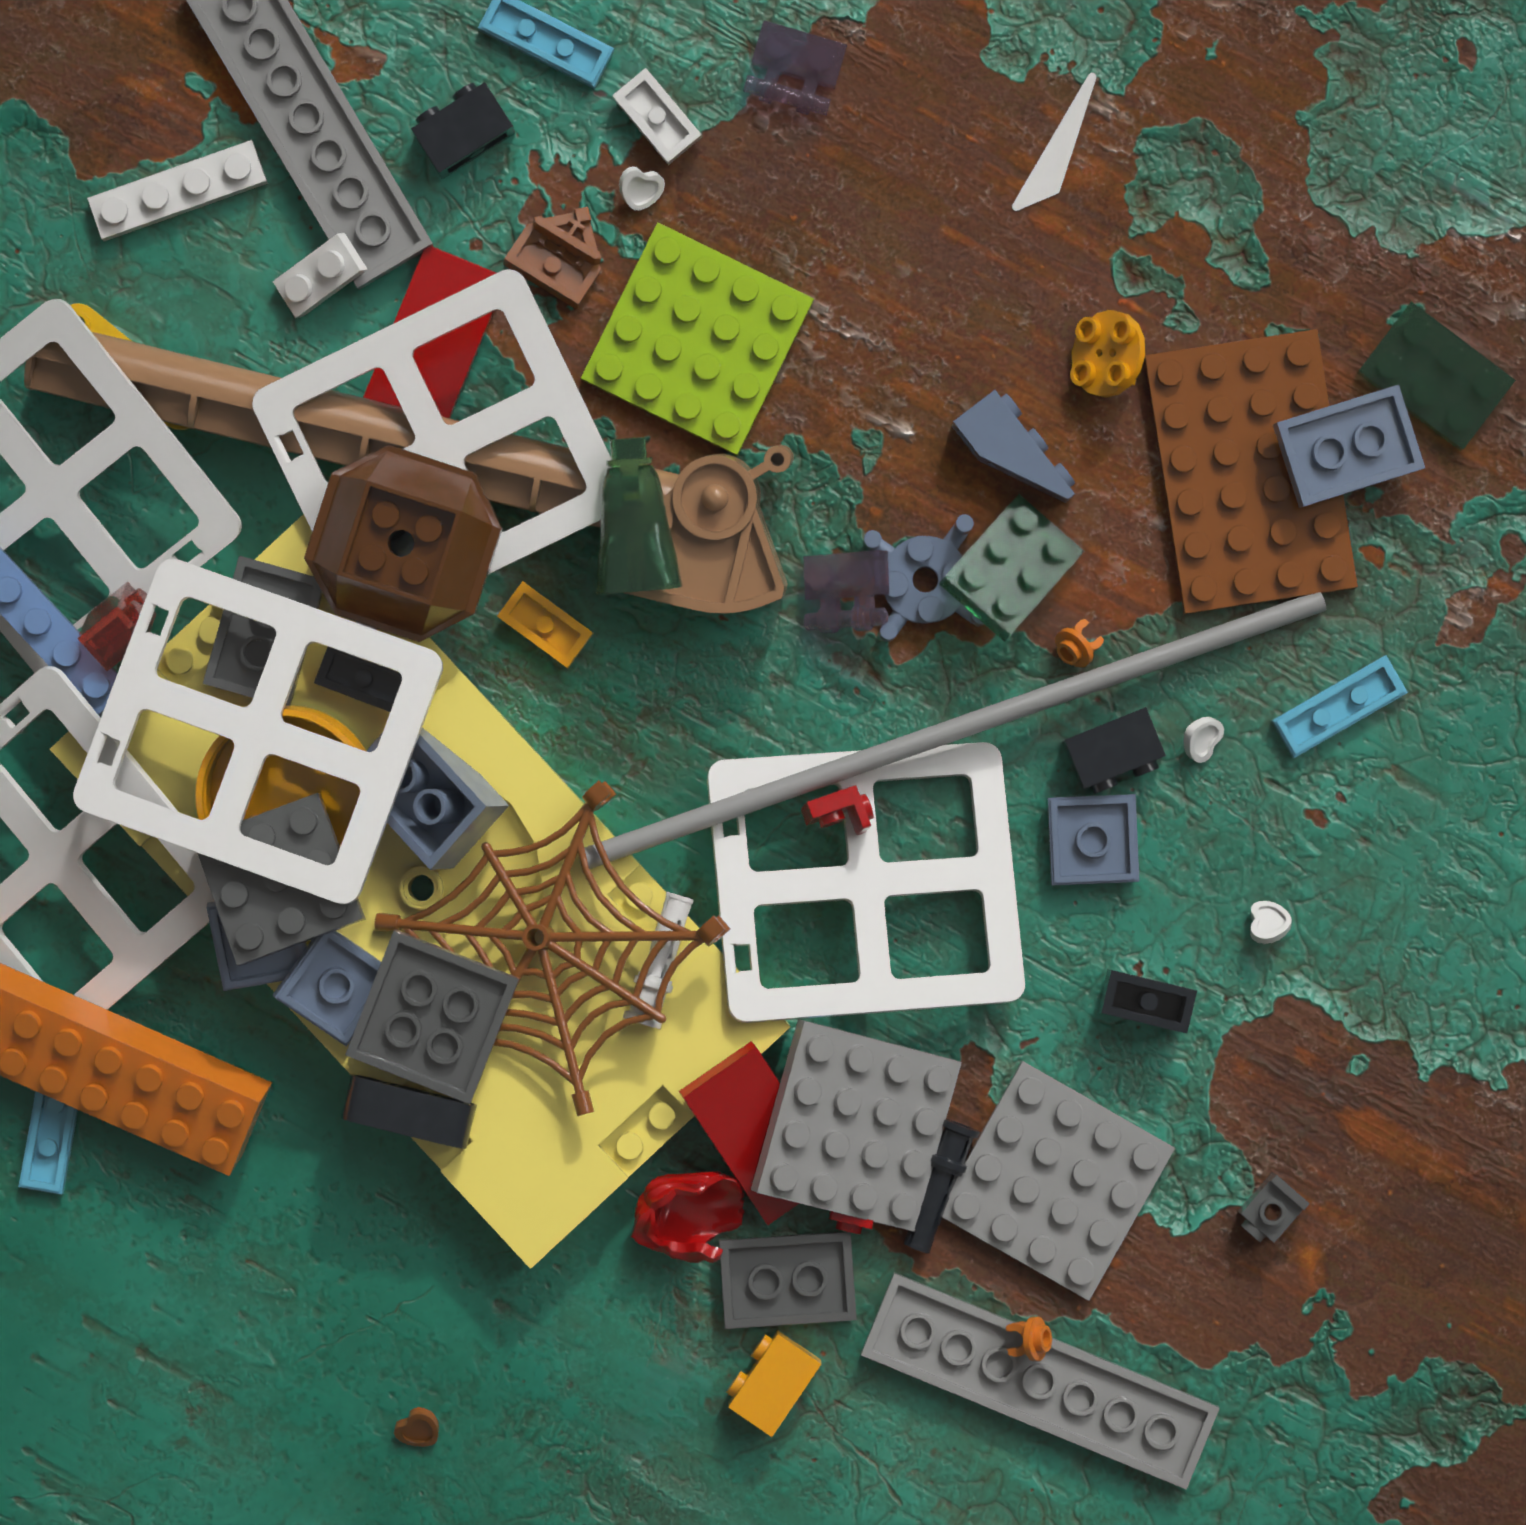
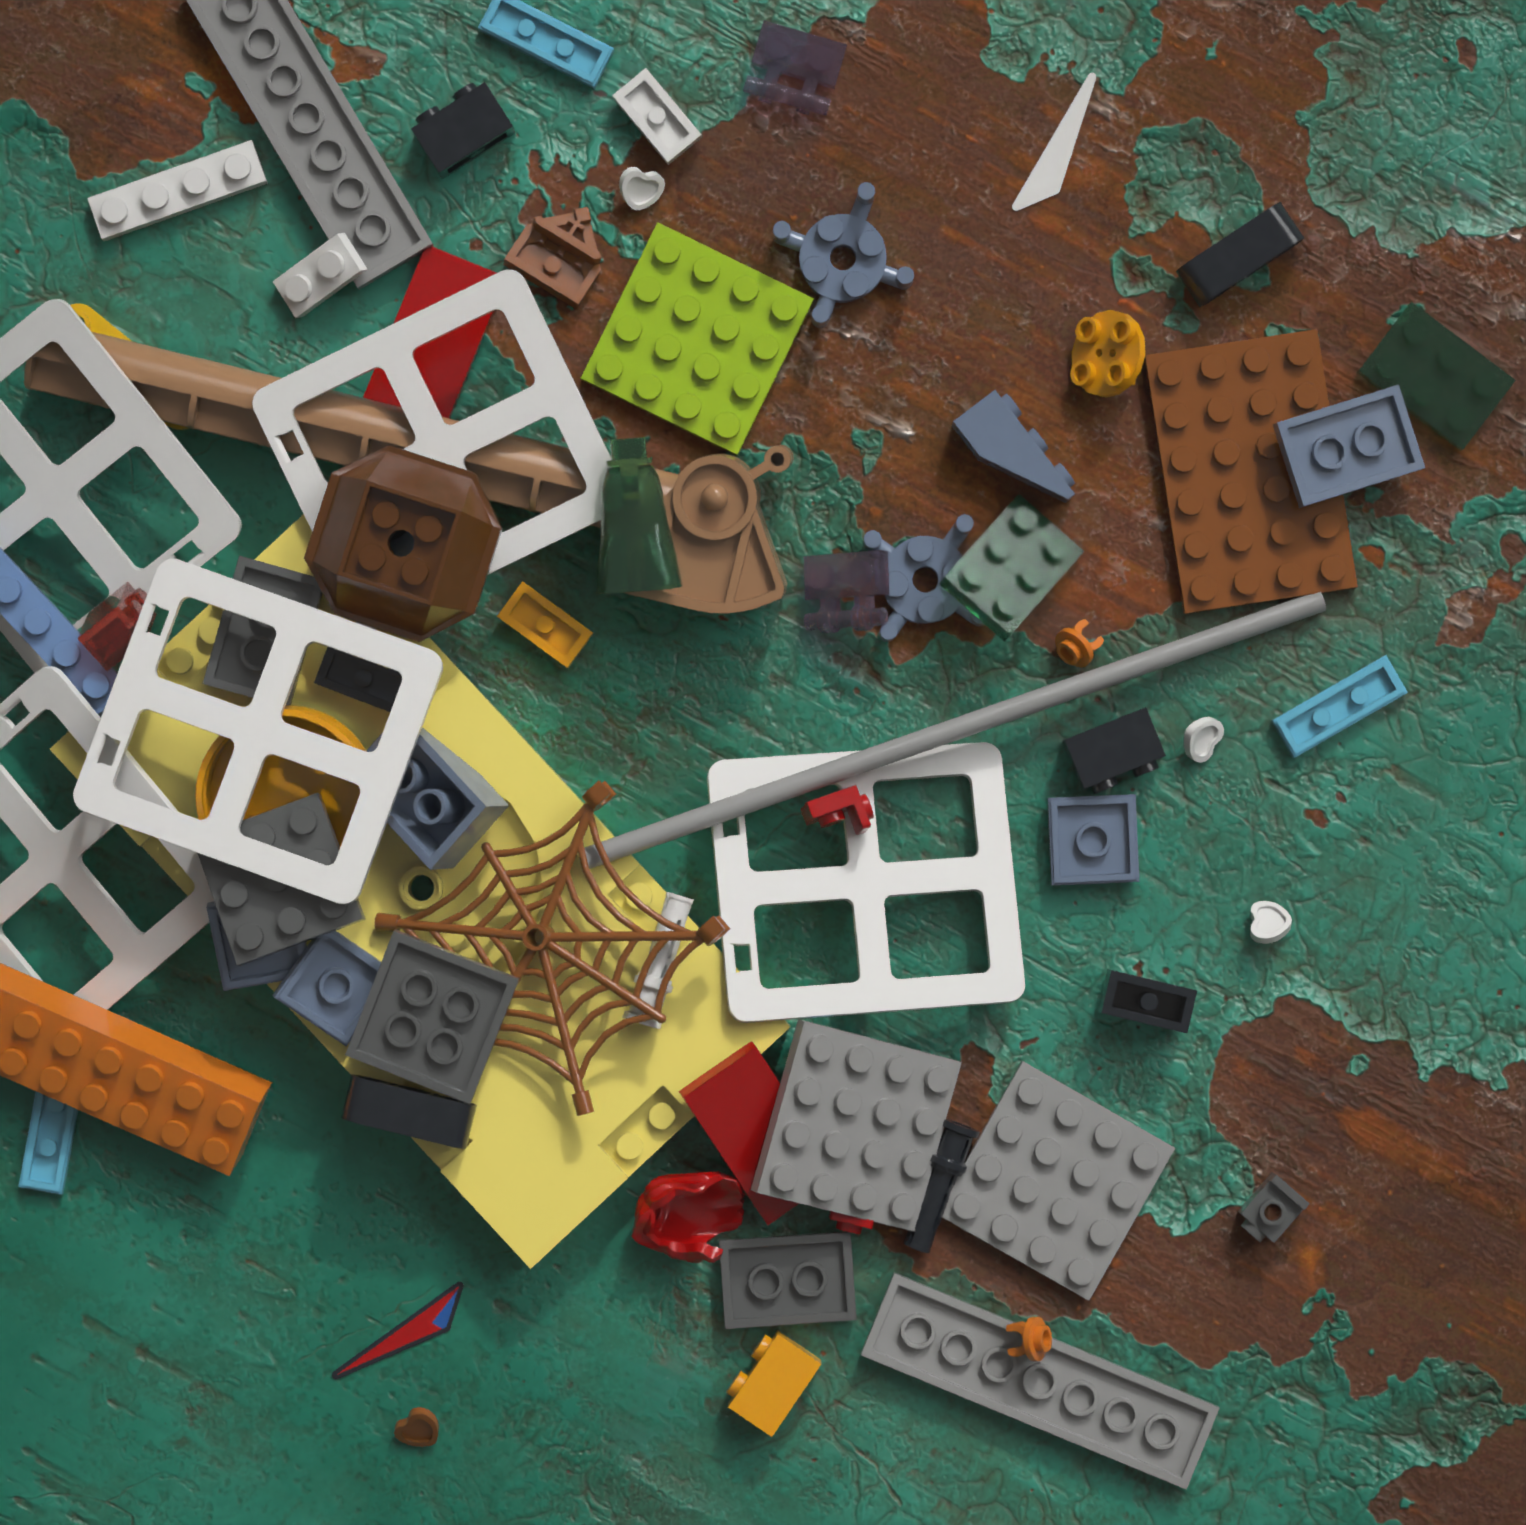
none -> sticker [332,1281,464,1379]
none -> sand blue plate [773,182,914,328]
none -> black beam [1176,202,1305,308]

